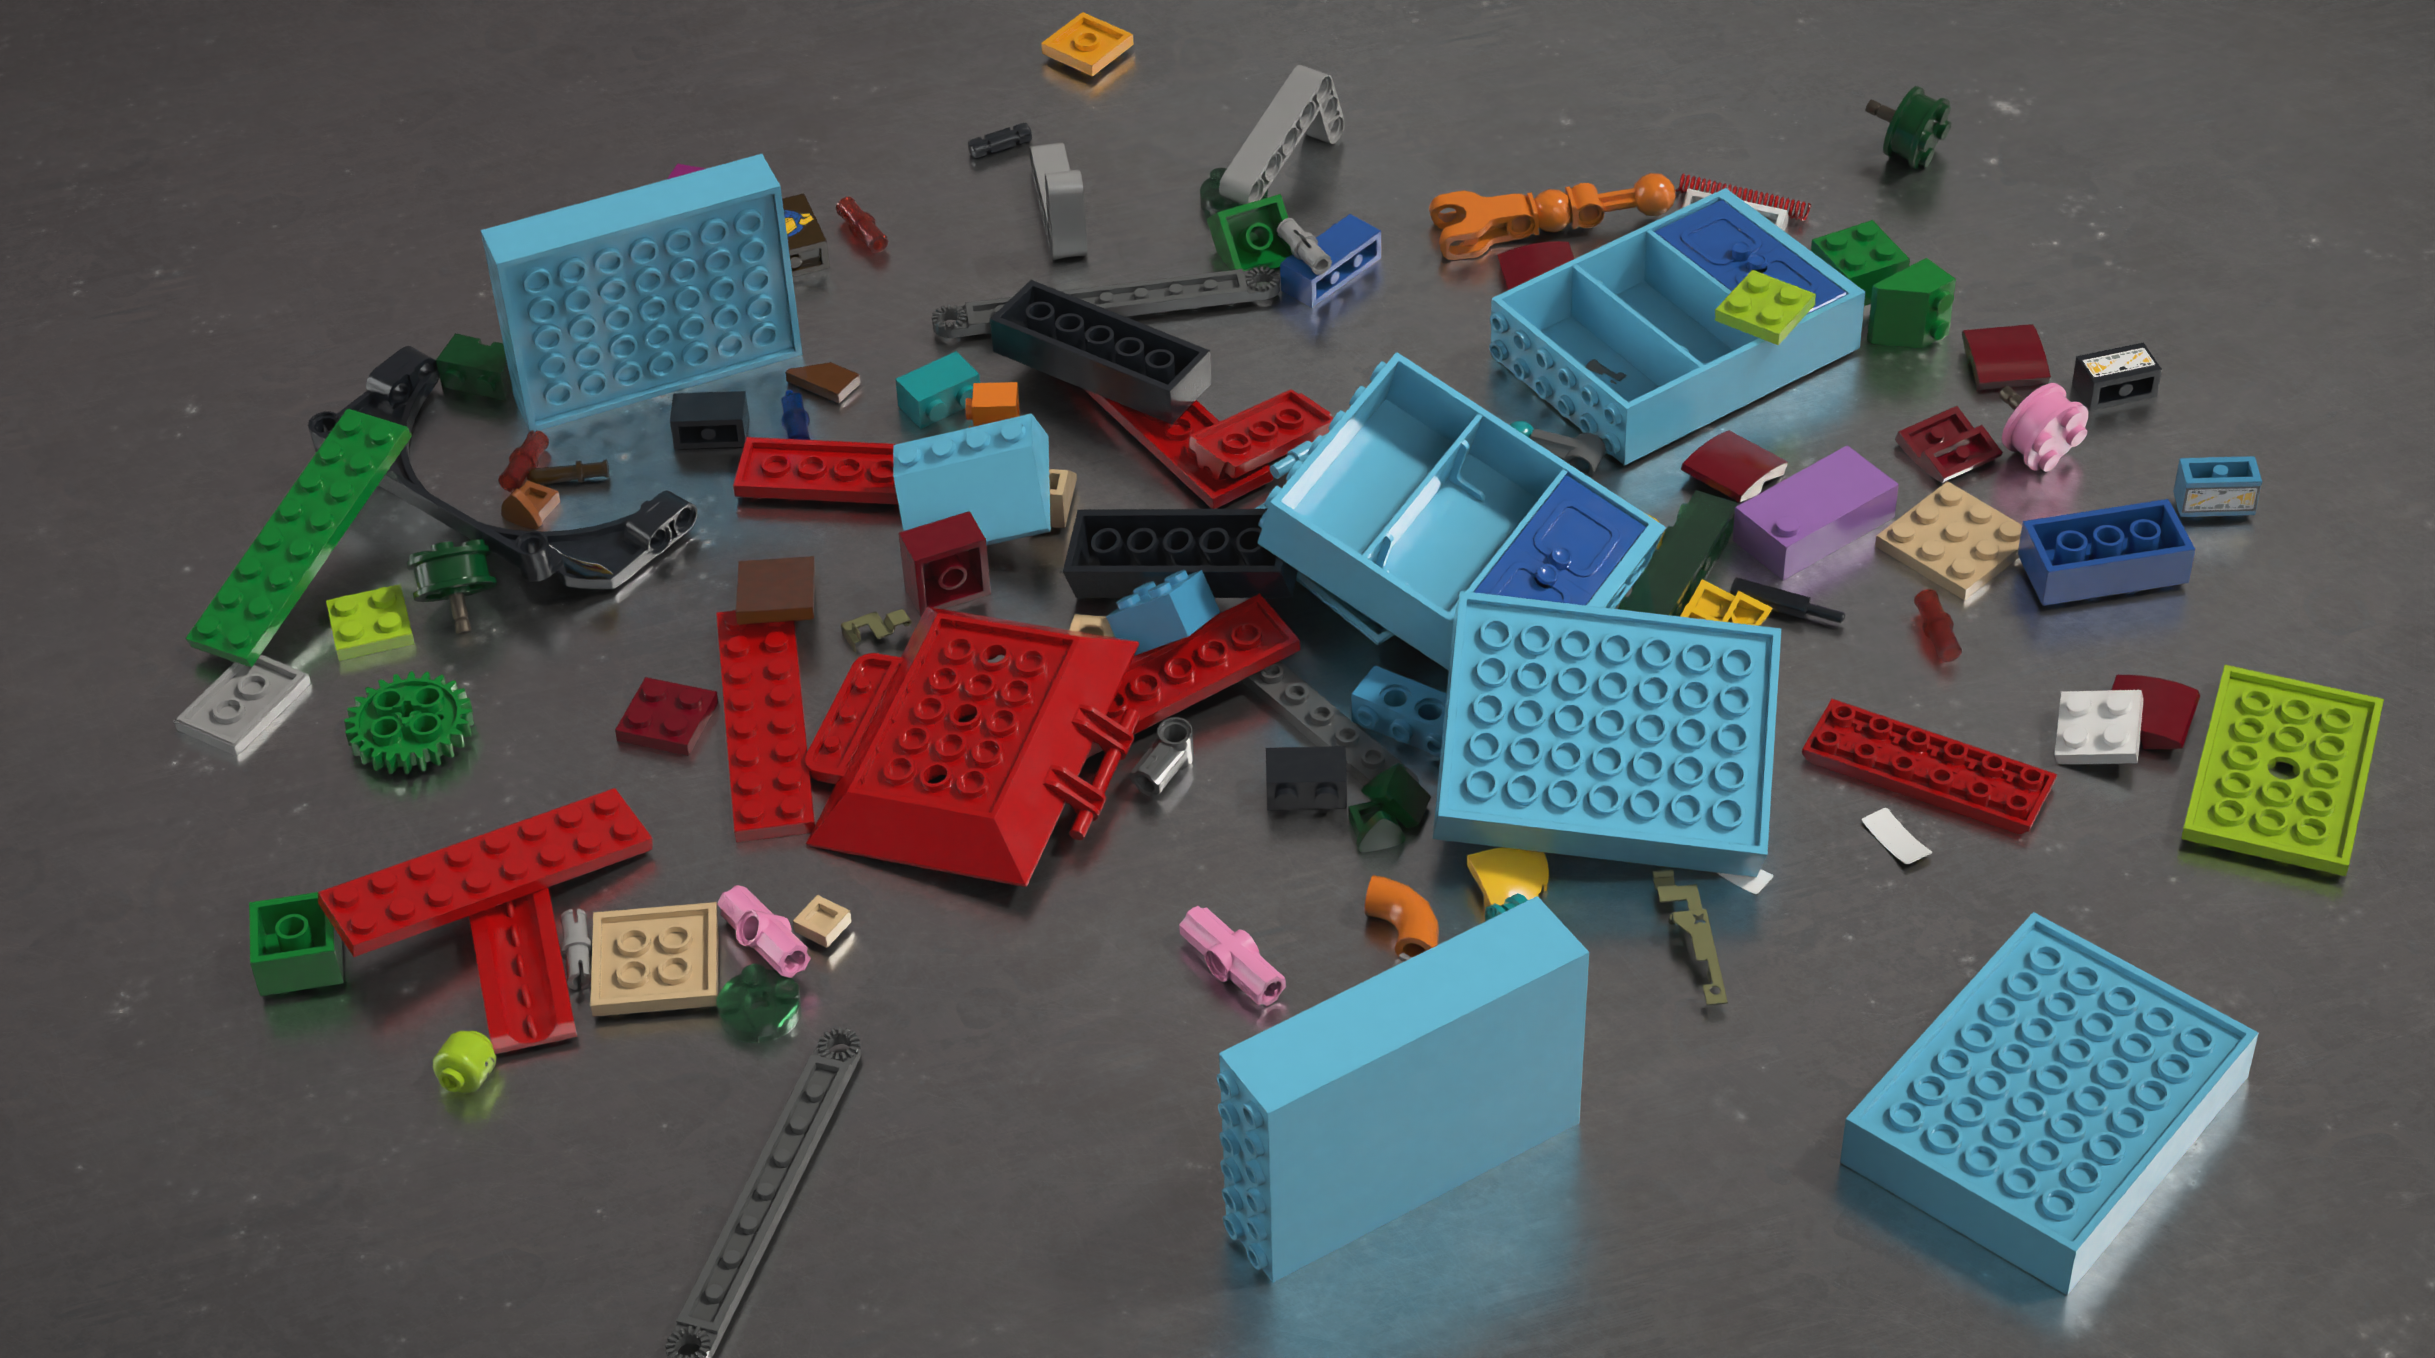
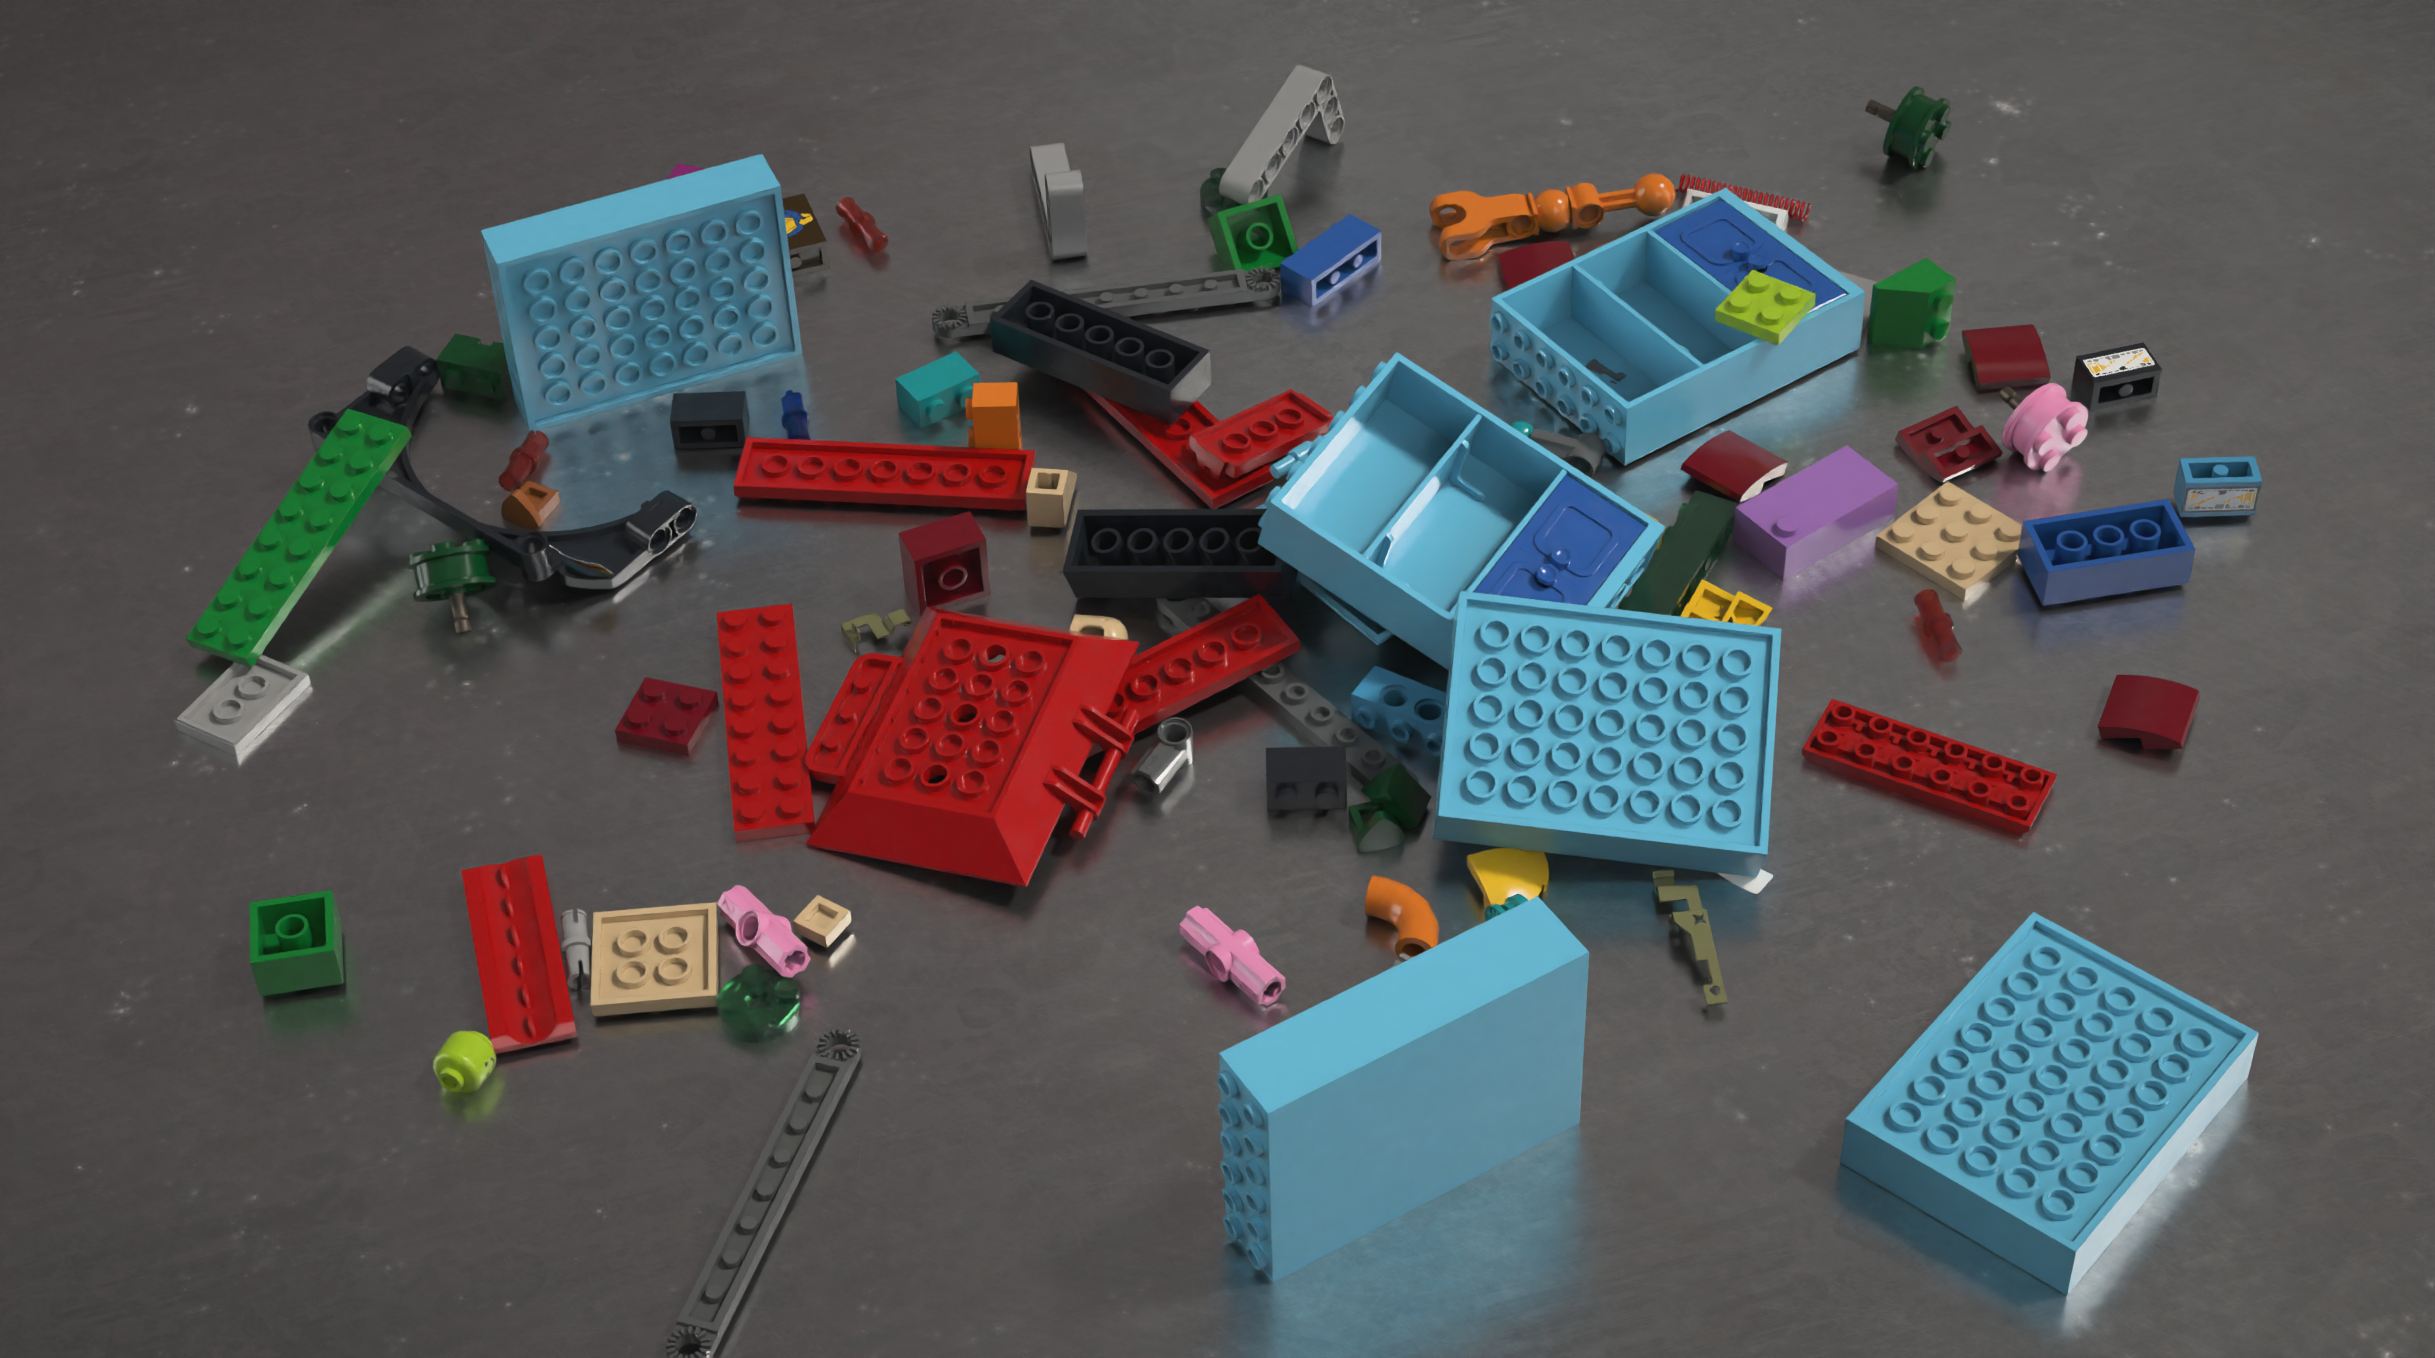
red plate [318,788,653,957] -> none
lime plate [326,584,415,661] -> none
green gear [344,671,474,774] -> none
dark brown piece [527,459,610,485] -> none
reddish brown tile [736,556,815,625] -> none
reddish brown tile [785,362,861,404] -> none
medium azure slope [893,413,1051,546] -> none
black axle [968,123,1032,159] -> none
light orange plate [1041,12,1133,76] -> none
dark azure brick [1106,570,1220,656] -> none
light grey pin [1277,218,1332,275] -> none
black axle [1730,577,1846,623] -> none
green brick [1811,220,1910,306] -> none
white sticker [1862,808,1932,864] -> none
white plate [2055,690,2144,765] -> none
lime plate [2181,665,2384,877] -> none

